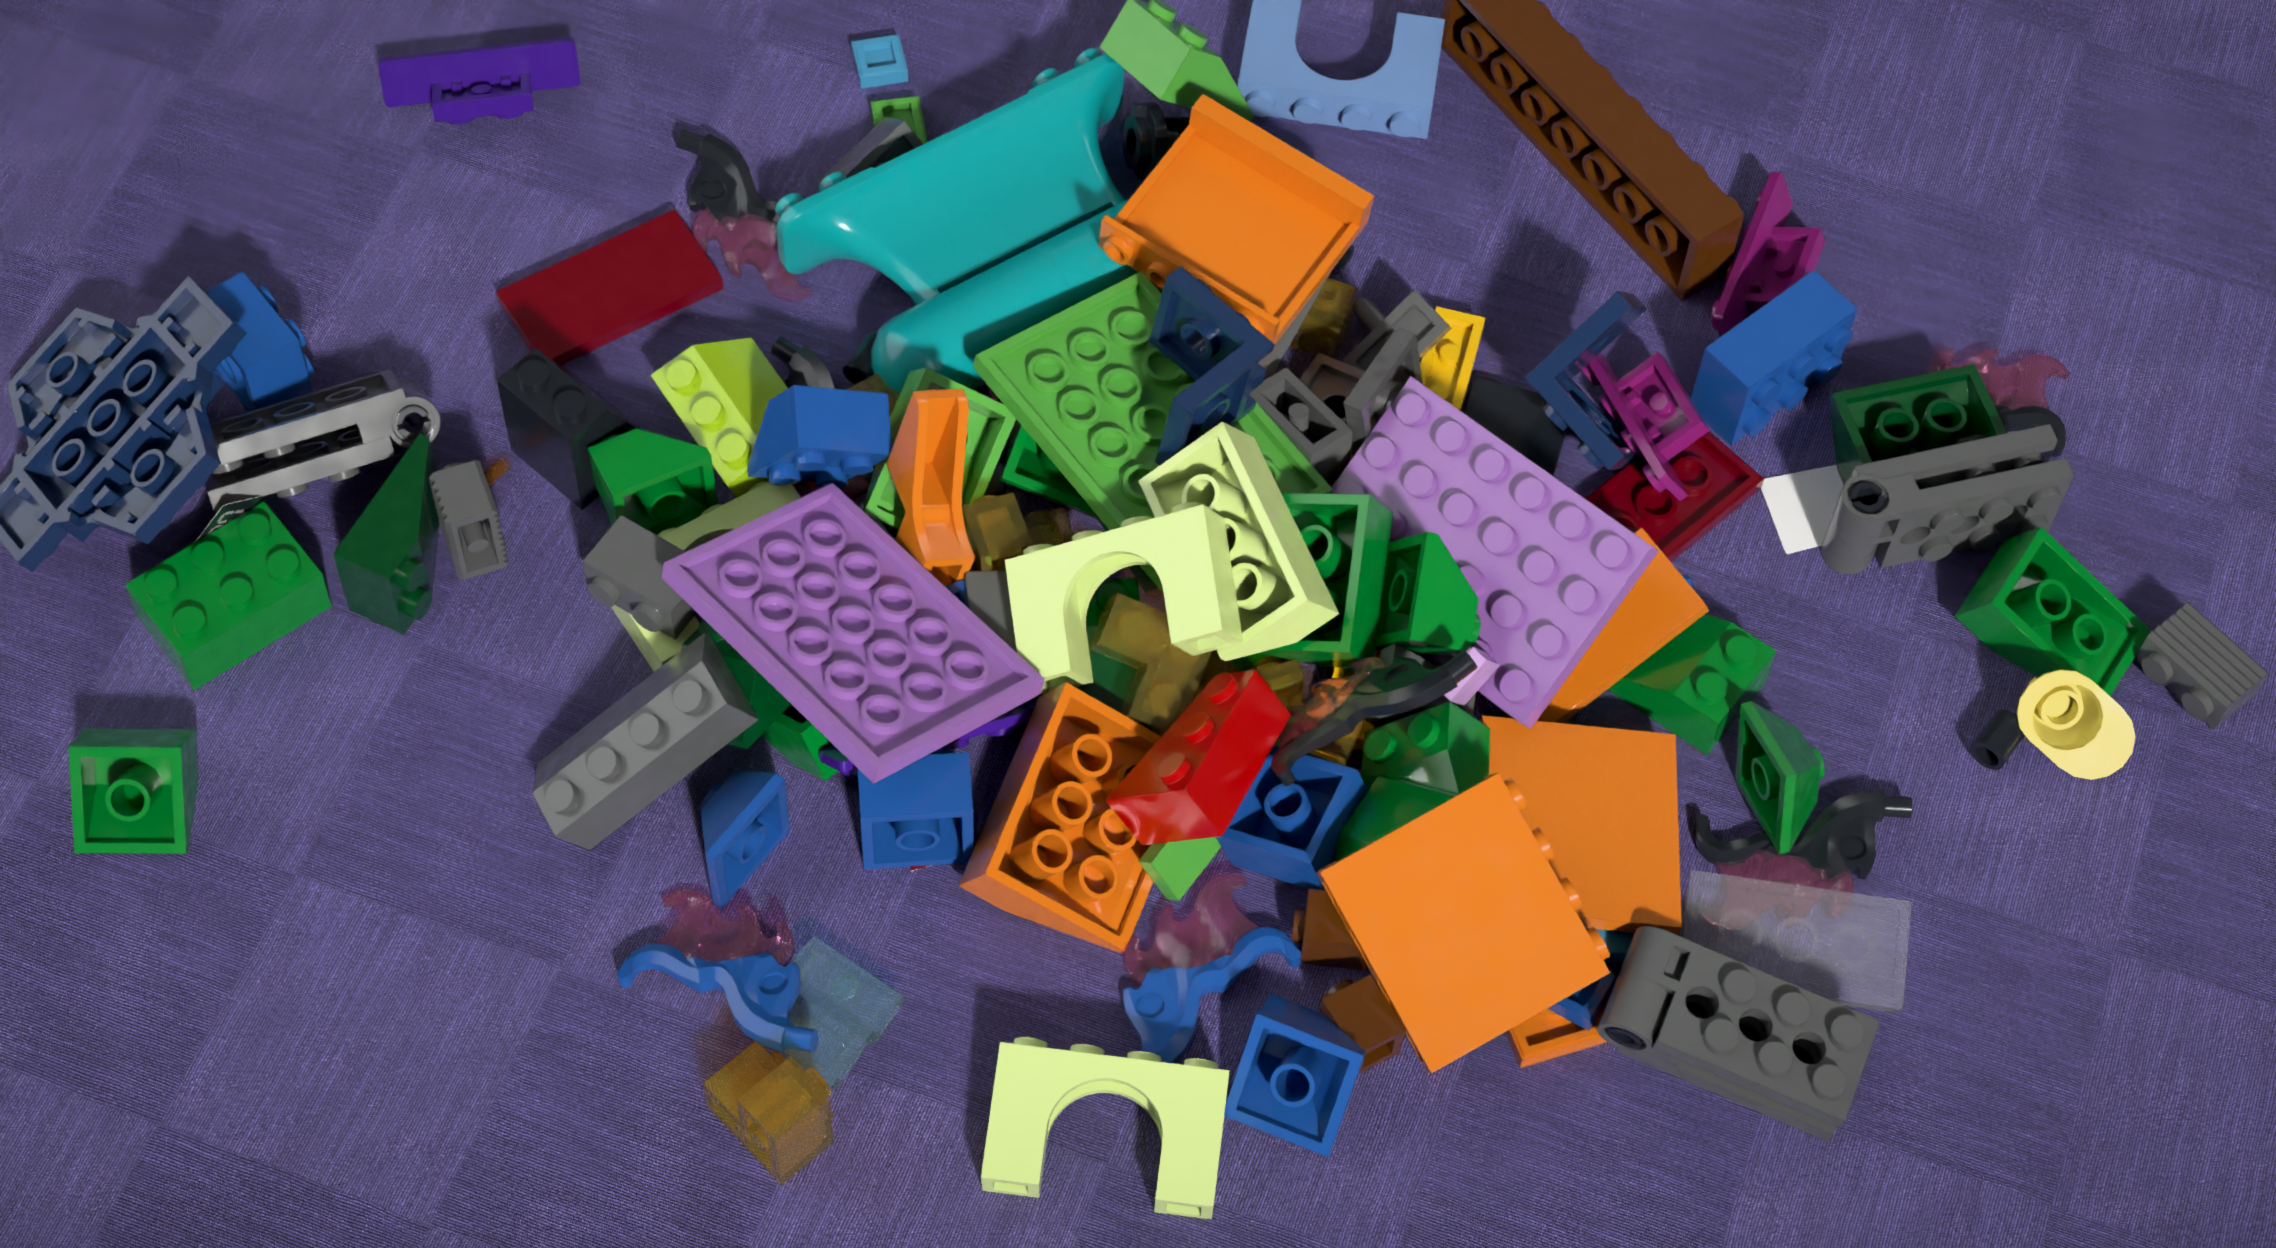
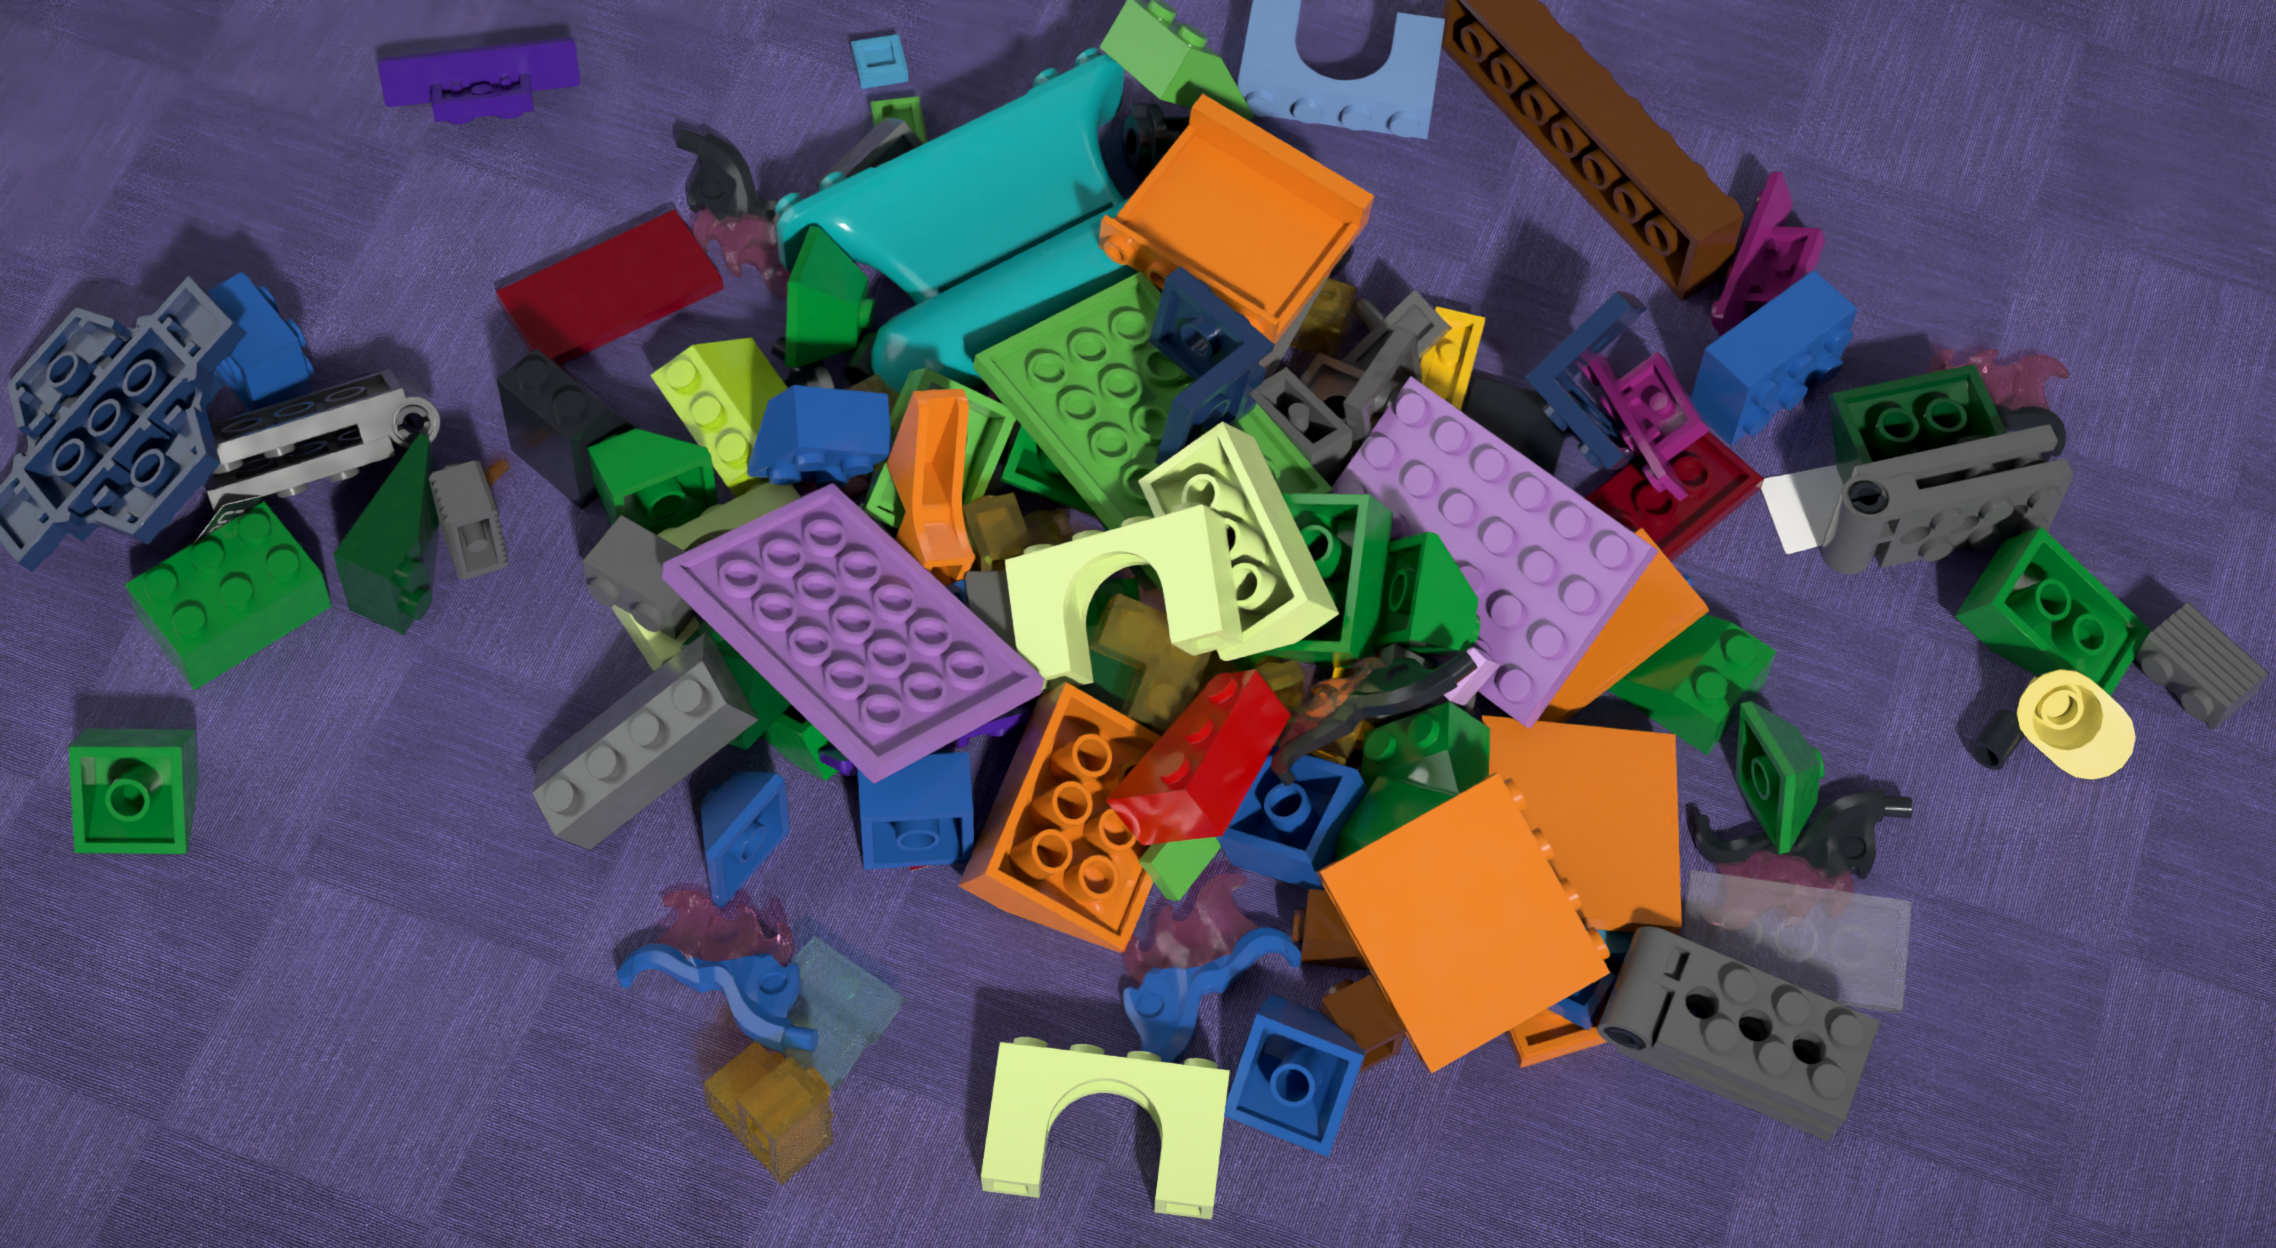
none -> green slope [785,226,875,368]

